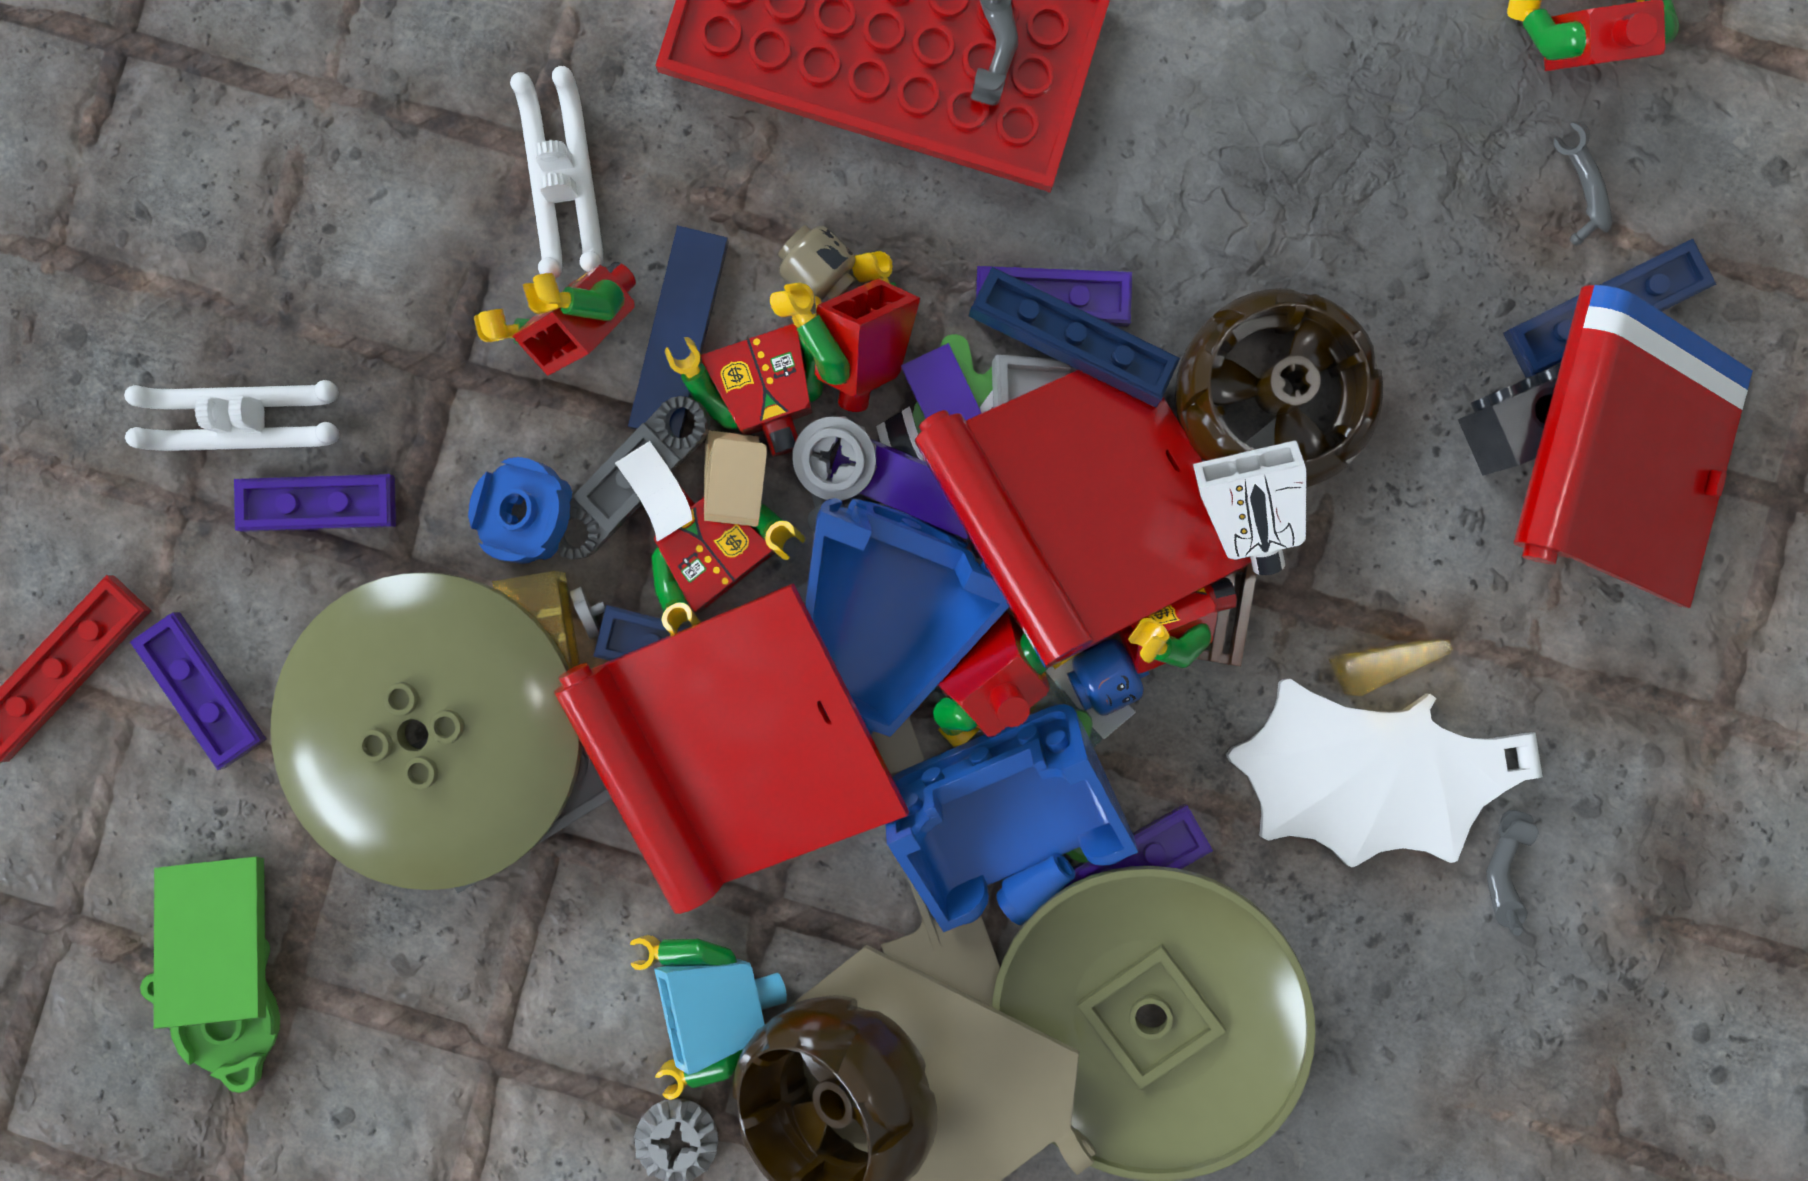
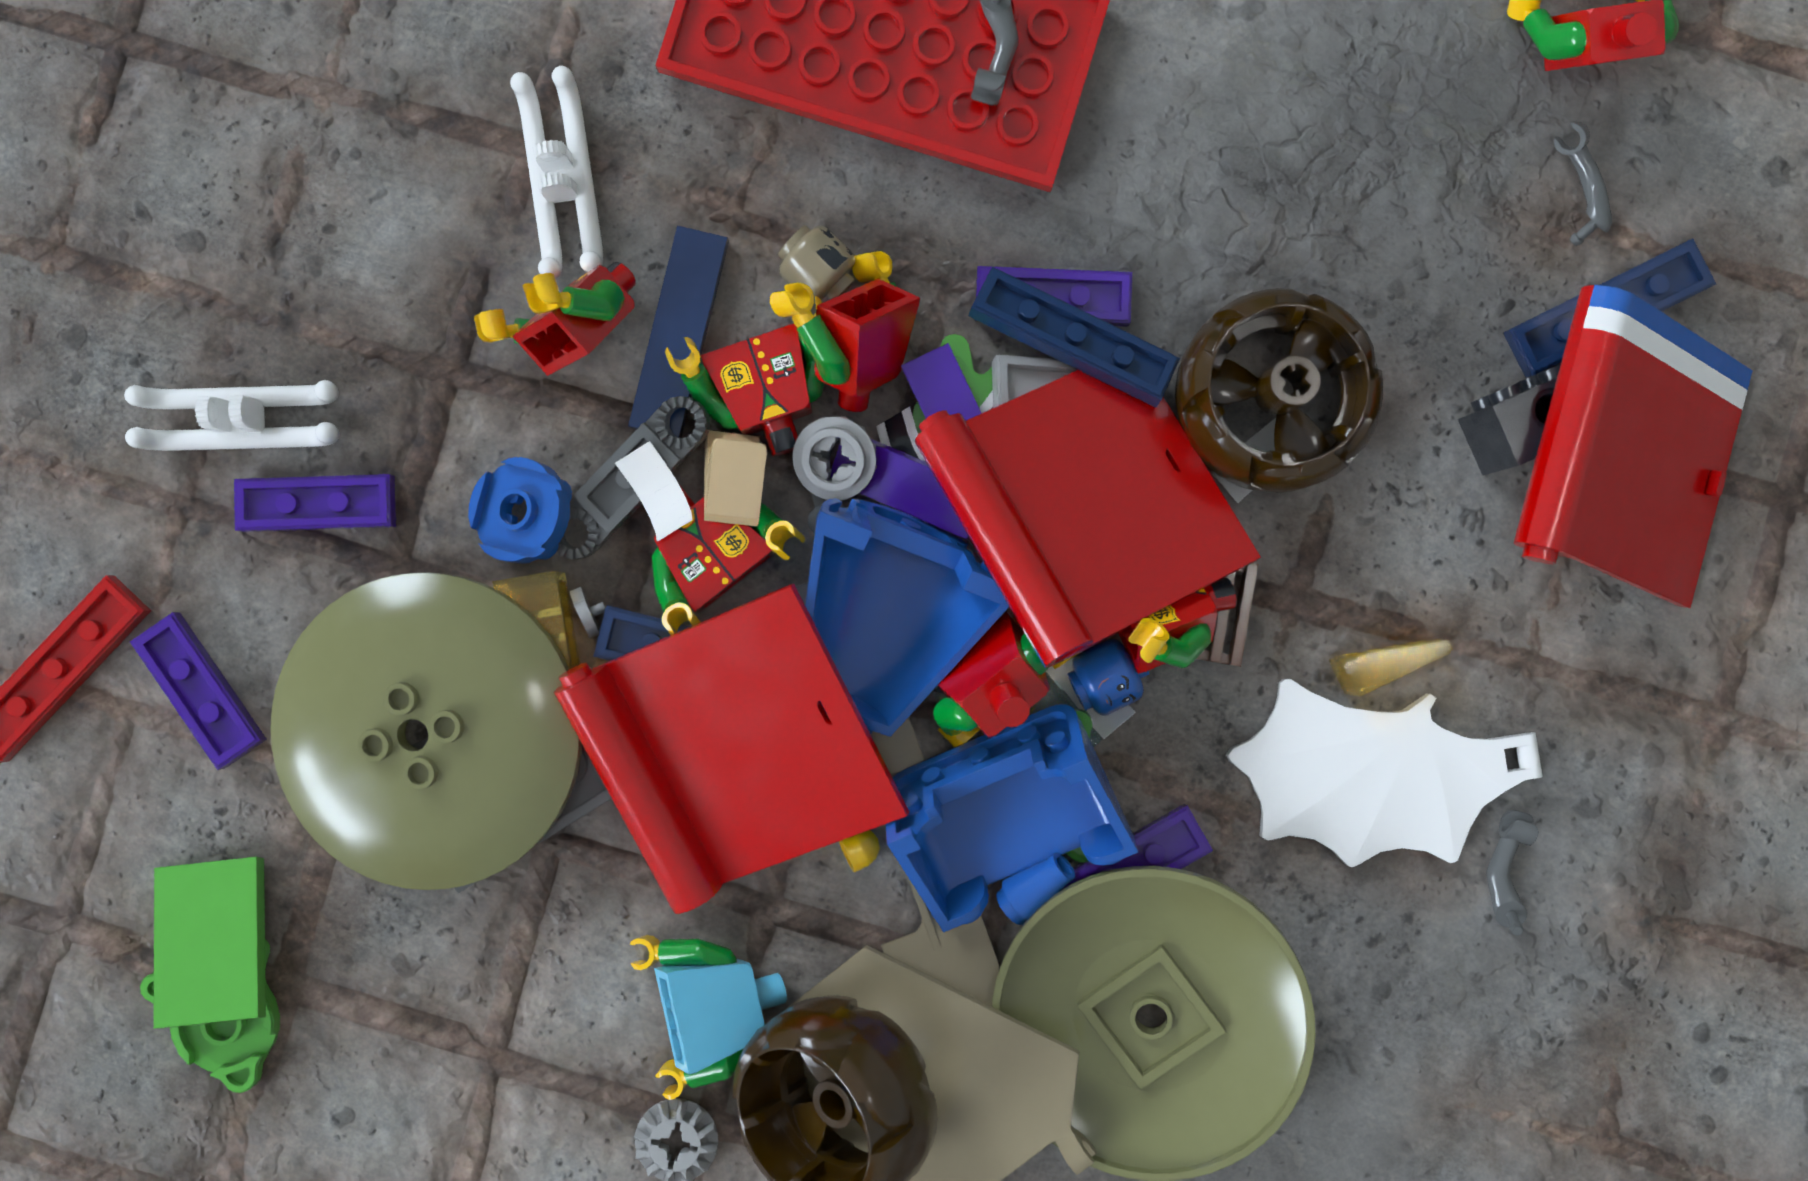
white torso [1193,440,1306,575] -> none
none -> yellow hinge [838,830,880,873]

